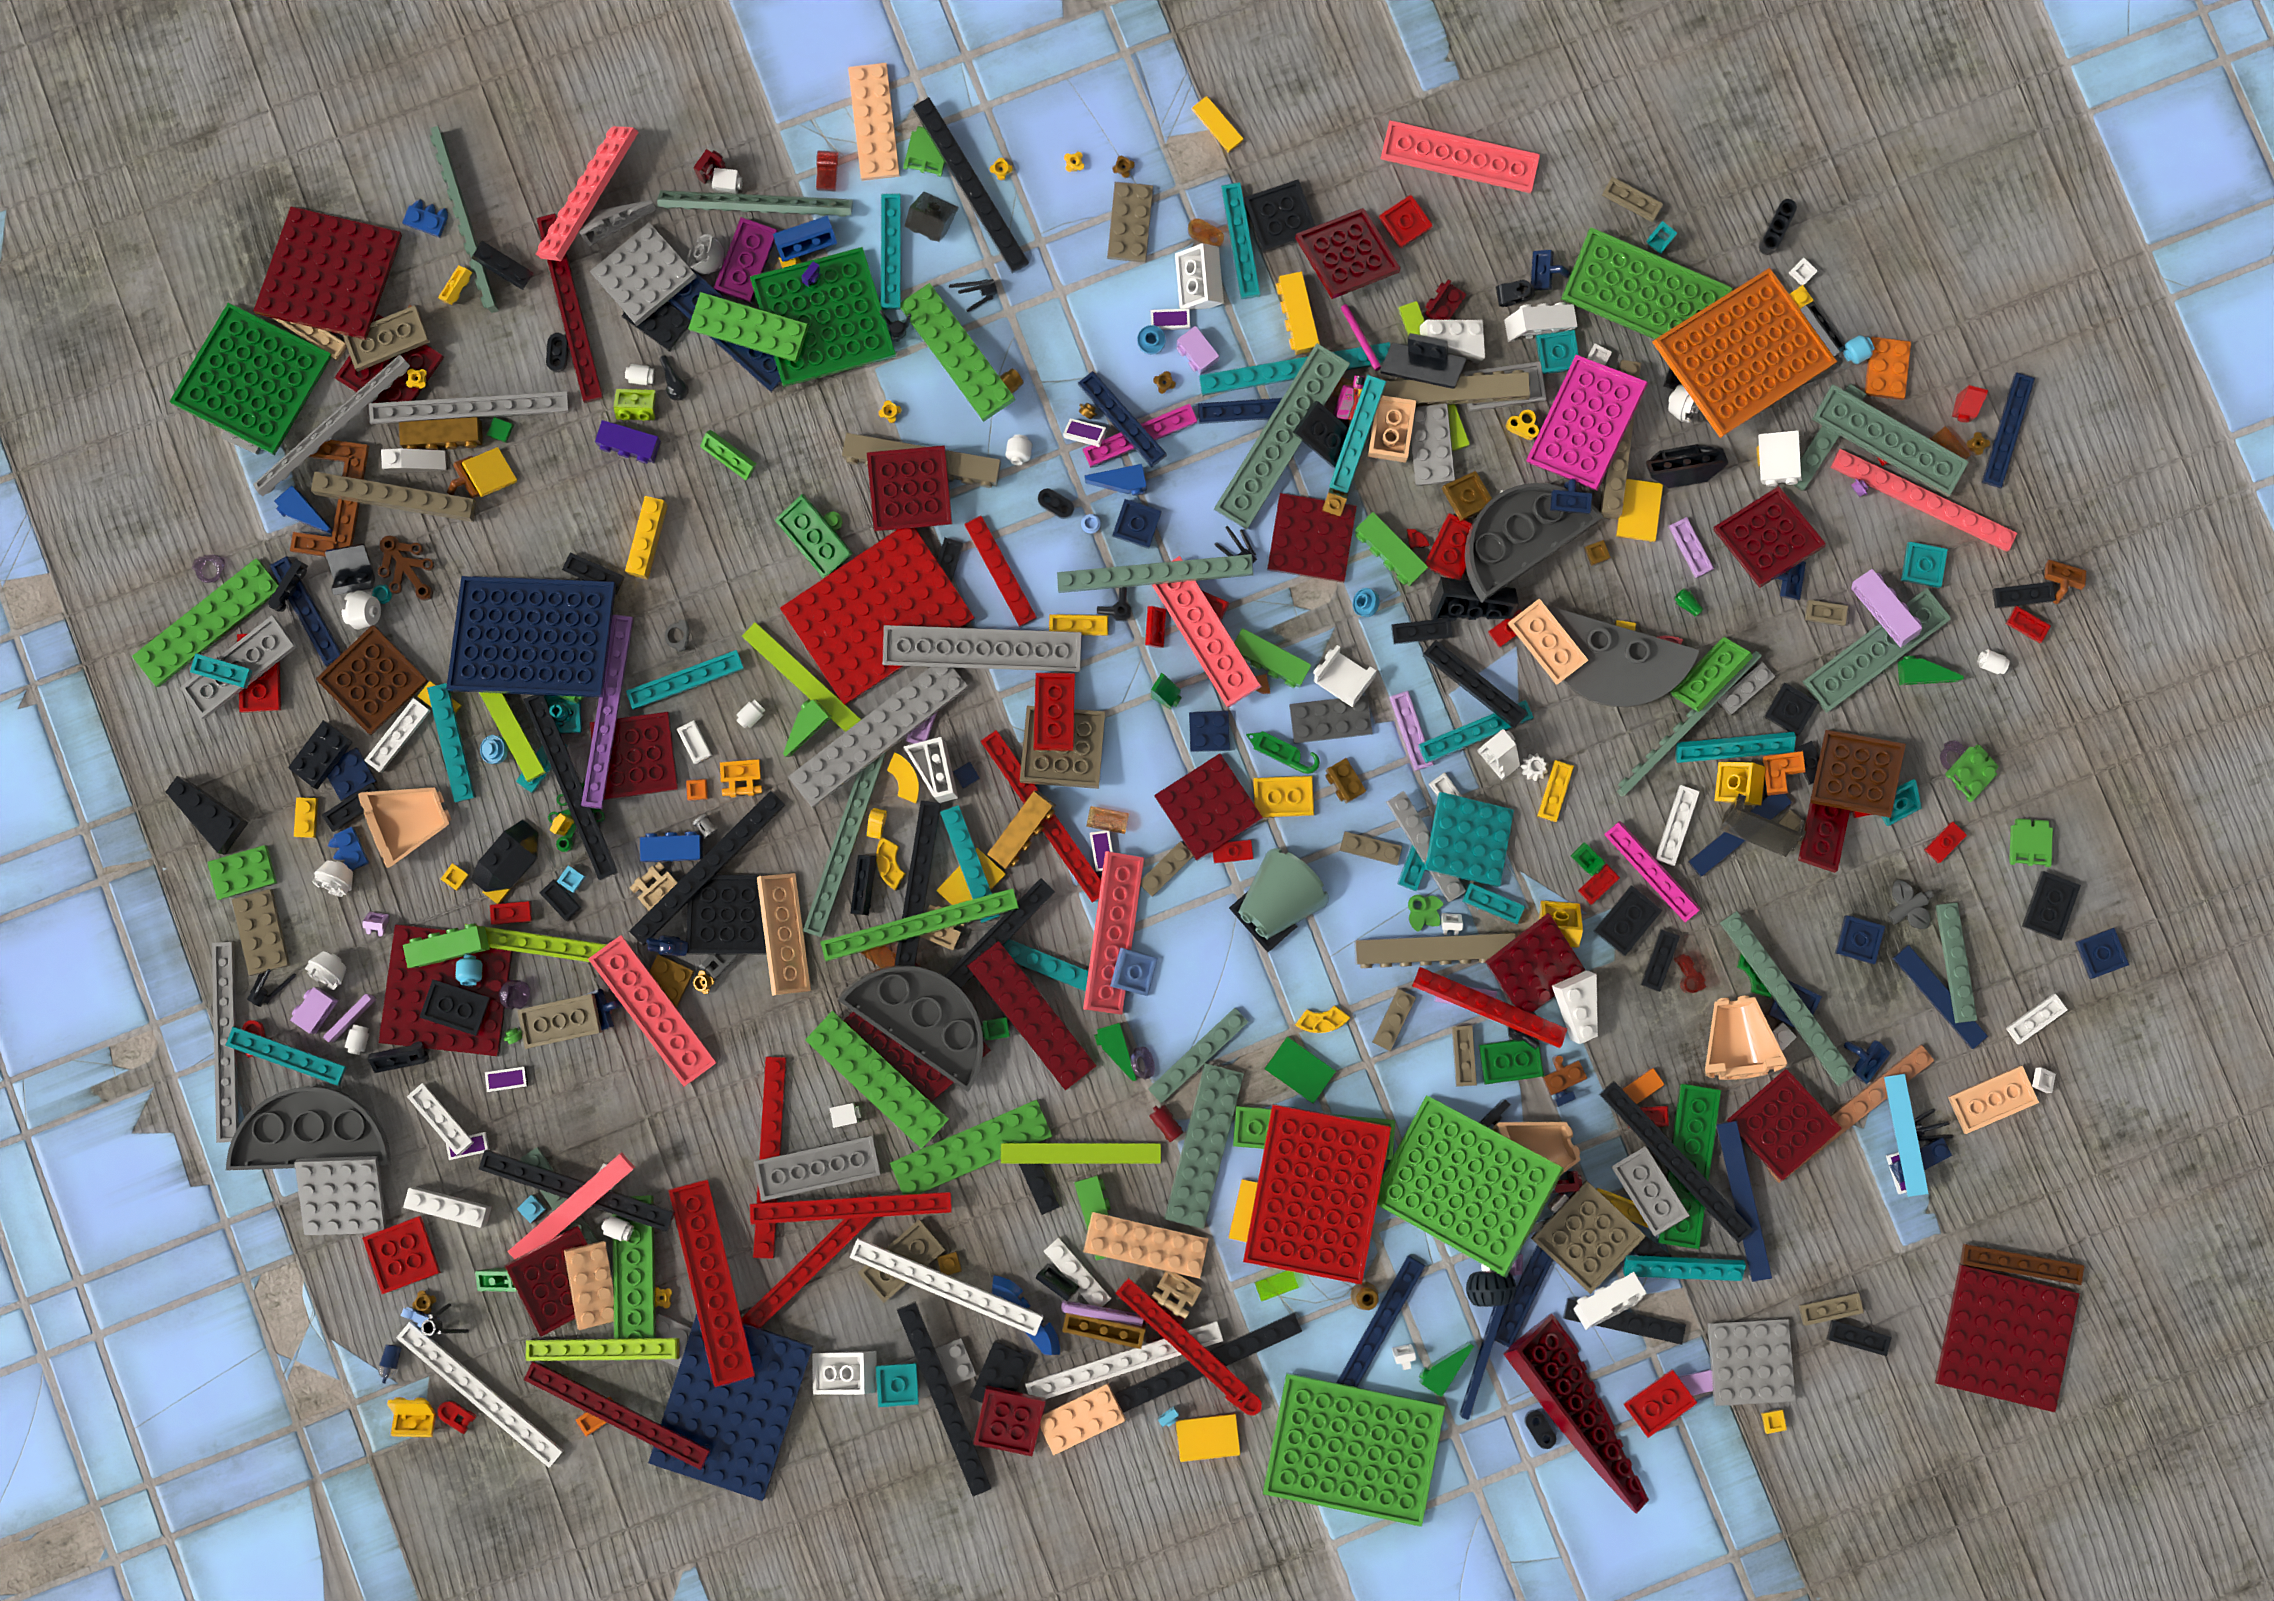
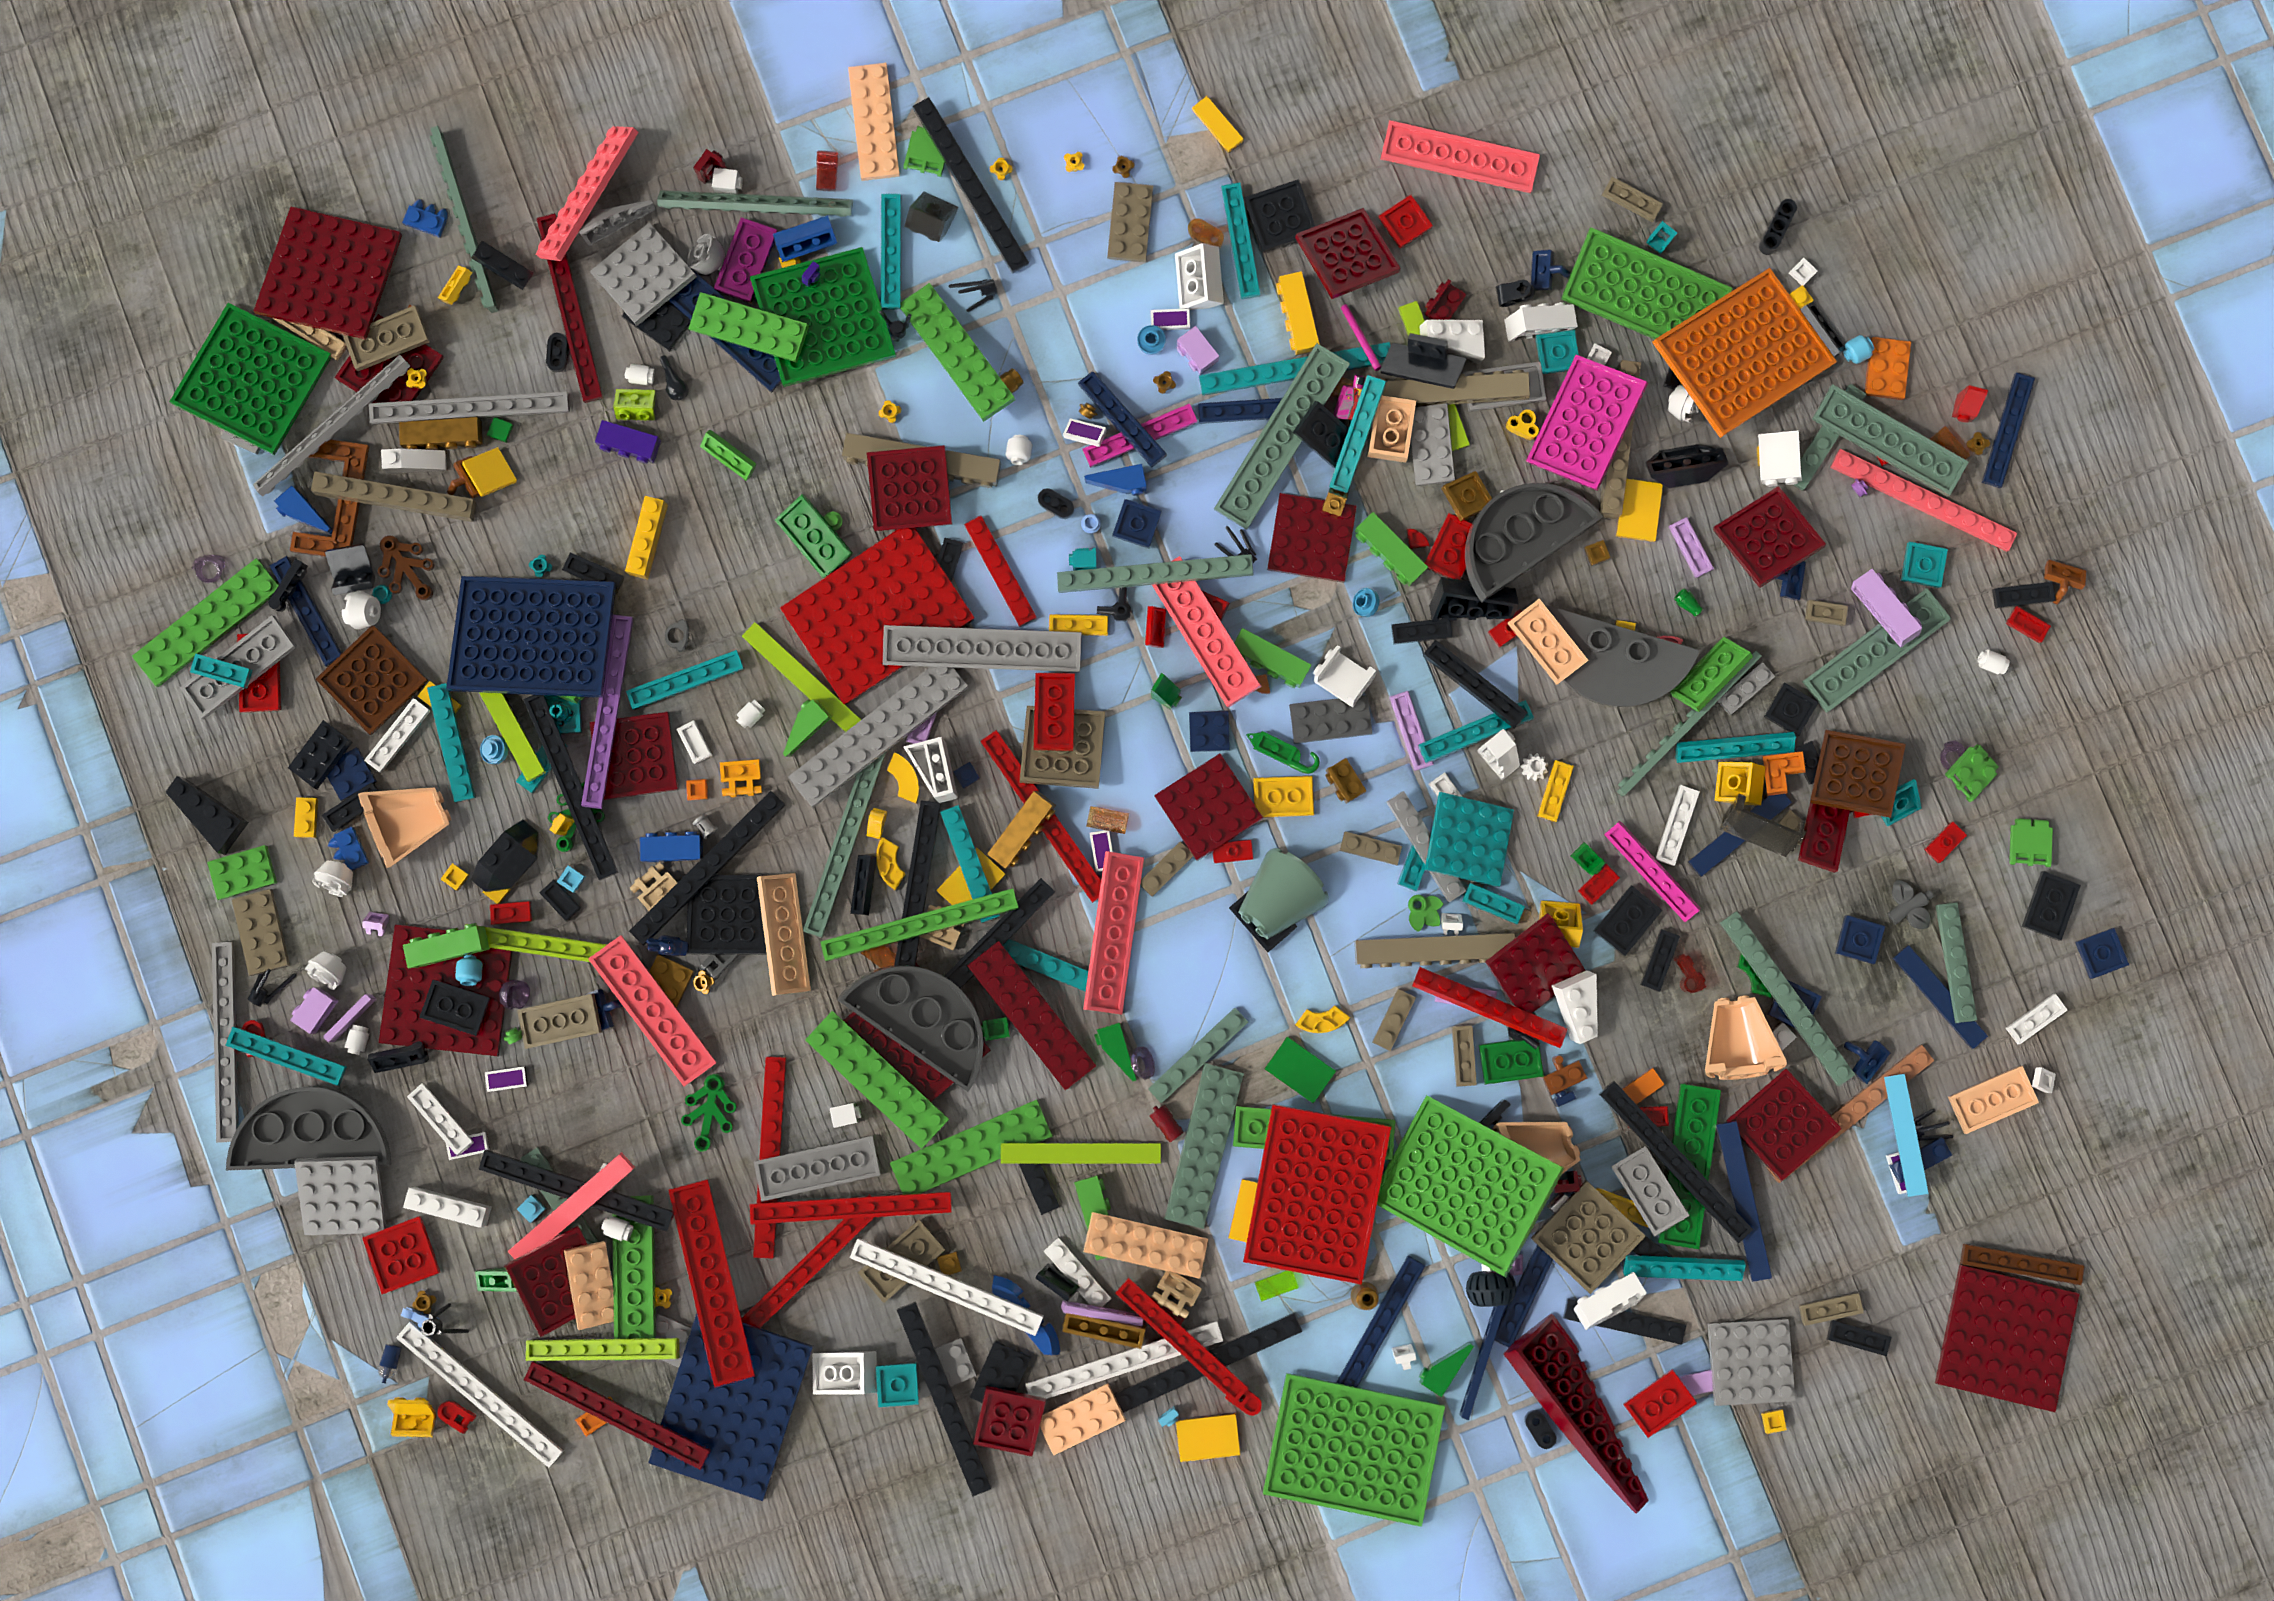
medium blue tile [1110,948,1158,996] -> none
dark blue plate [1550,478,1592,514] -> none
green slope [1897,656,1964,686] -> none
none -> teal plate [529,554,552,578]
none -> green plant [681,1074,737,1152]
none -> teal window [1069,547,1097,571]

